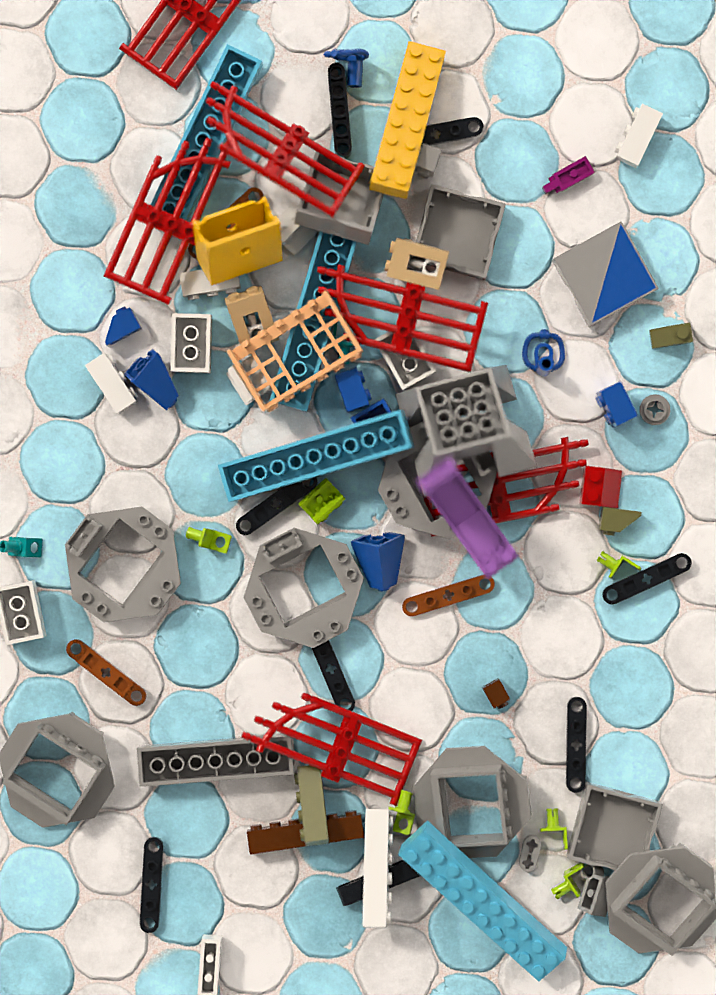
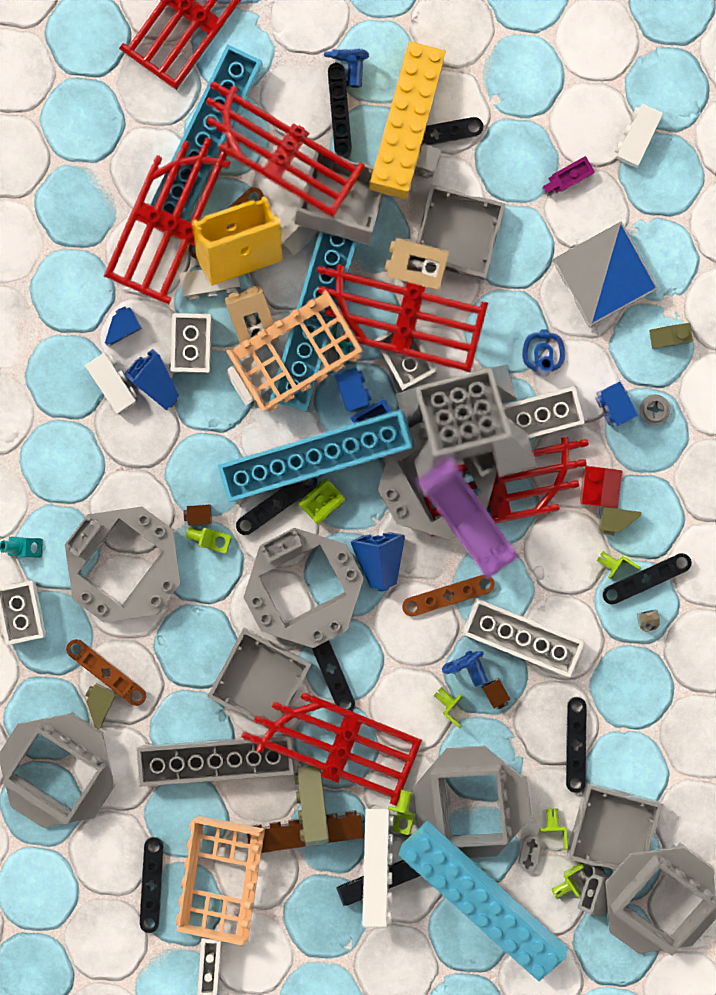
none -> olive slope [86,683,117,729]
none -> light nougat window [176,815,265,946]
none -> reddish brown brick [183,504,212,525]
none -> light grey tile [207,627,312,733]
none -> lime bracket [434,687,463,729]
none -> blue piece [442,651,488,687]
none -> white brick [462,386,585,438]
none -> white brick [462,598,584,678]
none -> dark tan rock [637,609,660,632]

